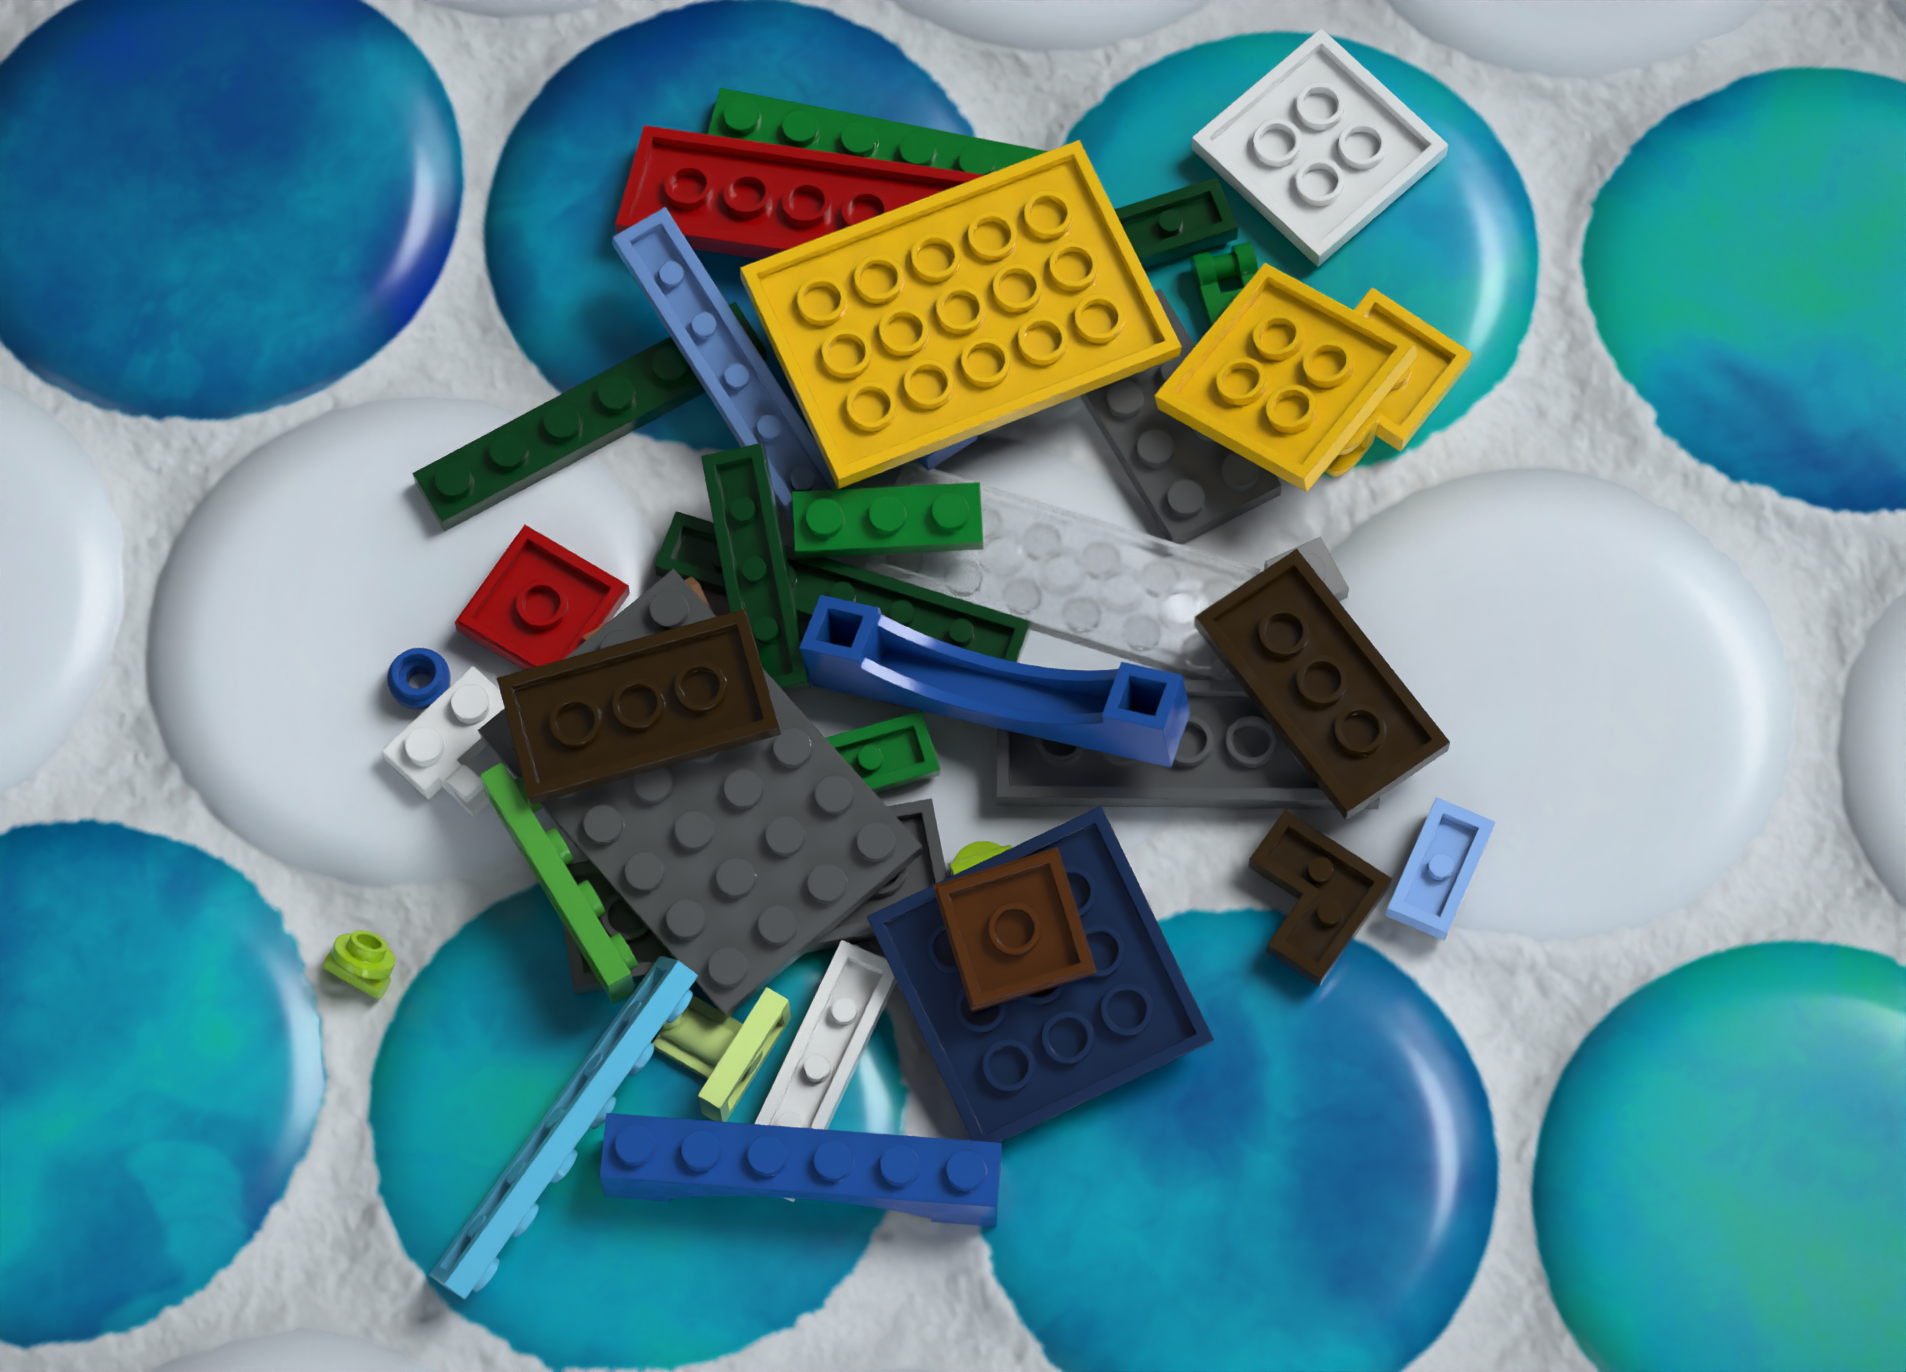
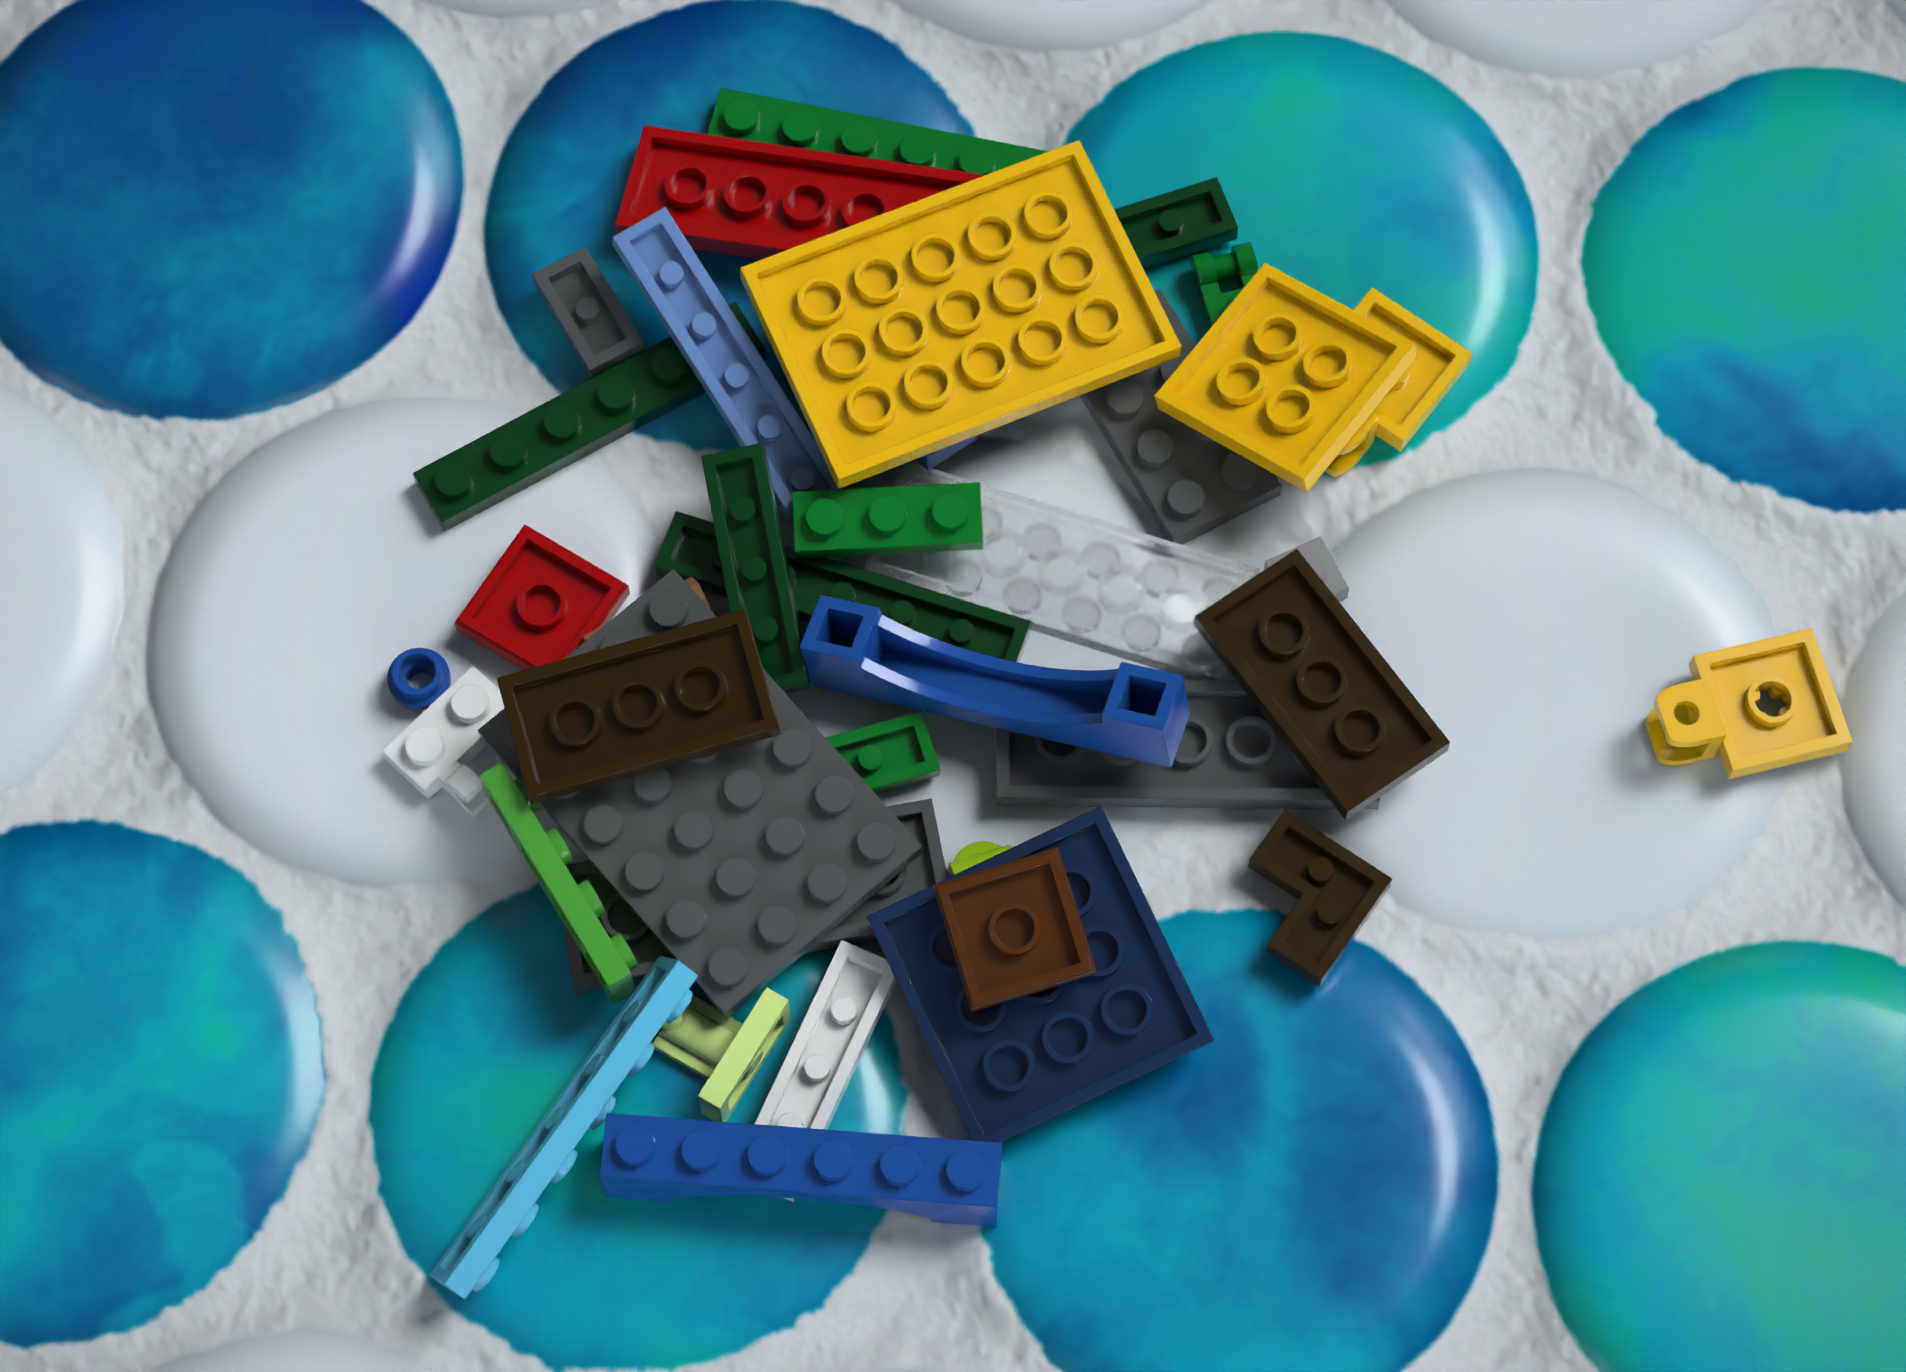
lime plate [323,930,396,1000] -> none
white plate [1191,28,1449,267] -> none
light blue plate [1385,797,1495,941] -> none
none -> dark grey plate [532,247,645,379]
none -> yellow plate [1644,628,1853,779]

